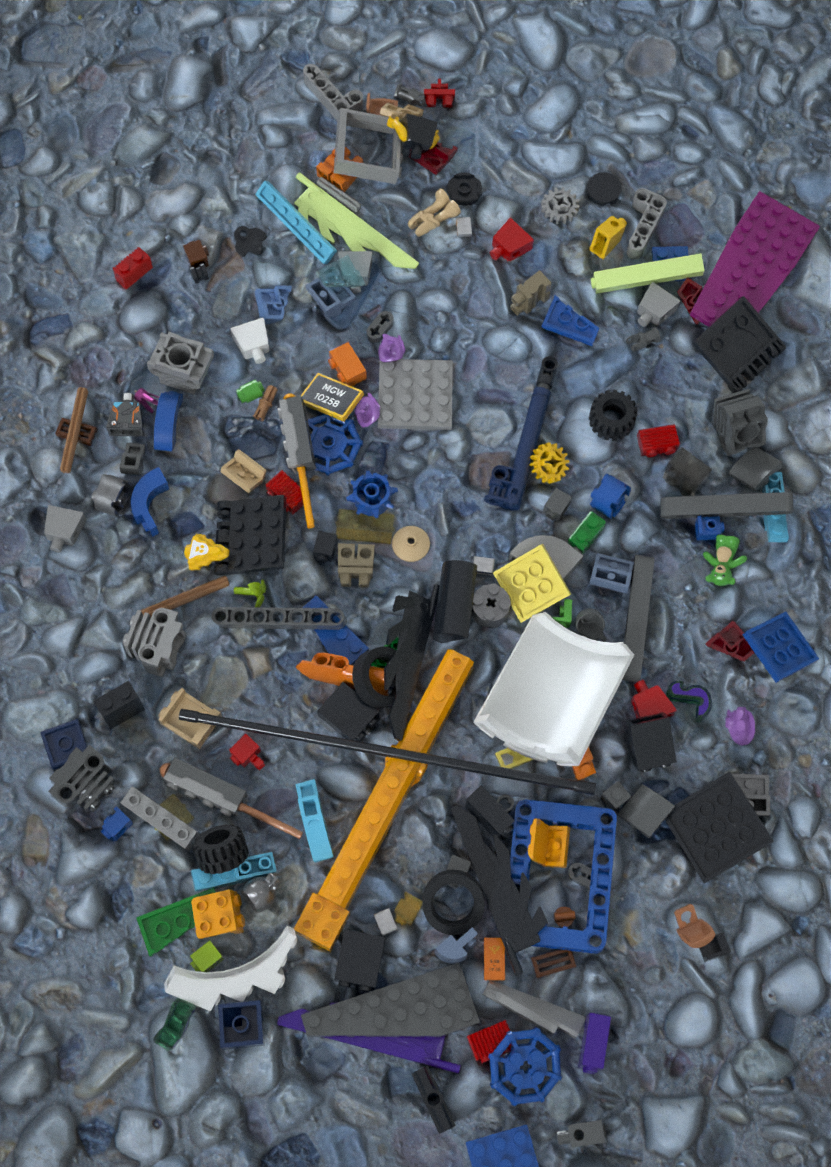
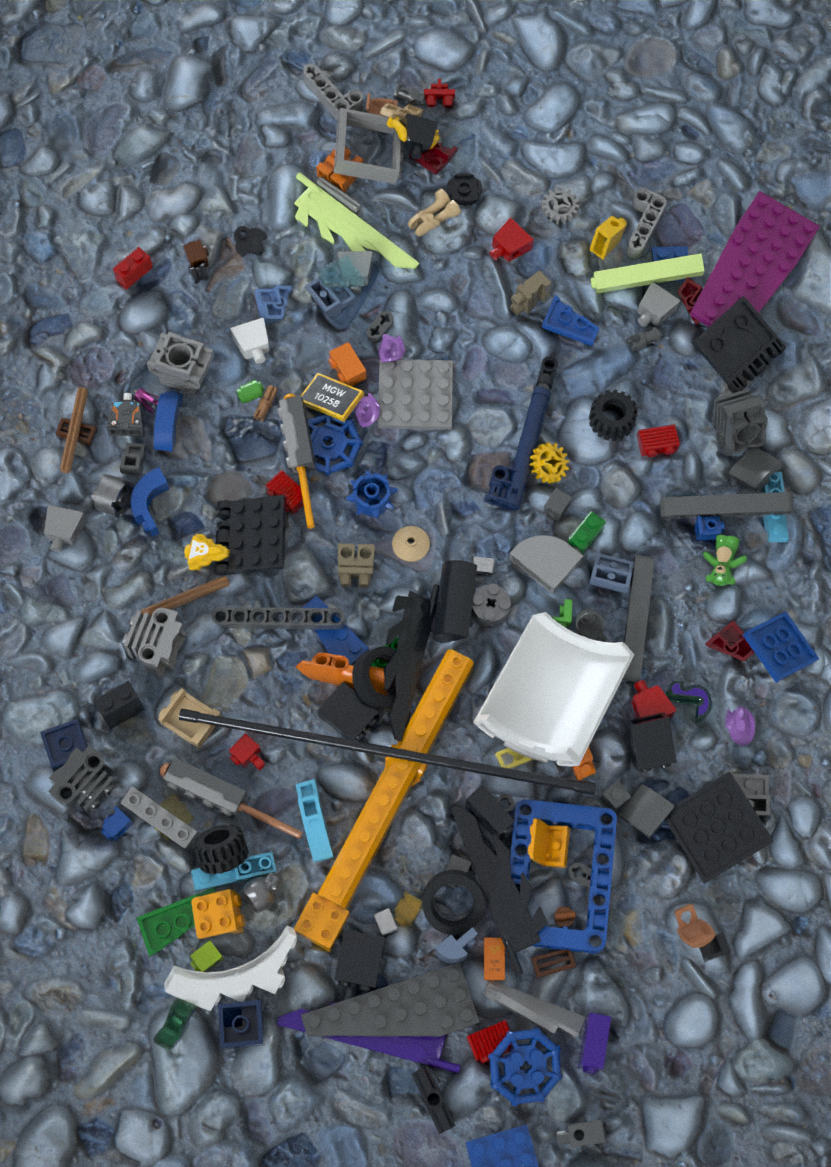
tan bracket [220,449,266,493] -> none
lime plant [234,579,266,608] -> none
medium azure plate [255,181,337,264] -> none
black brick [313,531,338,563] -> none
clear yellow piece [335,509,395,544] -> none
flat silver piece [456,217,472,237] -> none
light yellow plate [493,544,571,623] -> none
black tile [586,172,622,205] -> none
blue brick [590,474,631,519] -> none
clear smoke brick [663,447,712,496] -> none

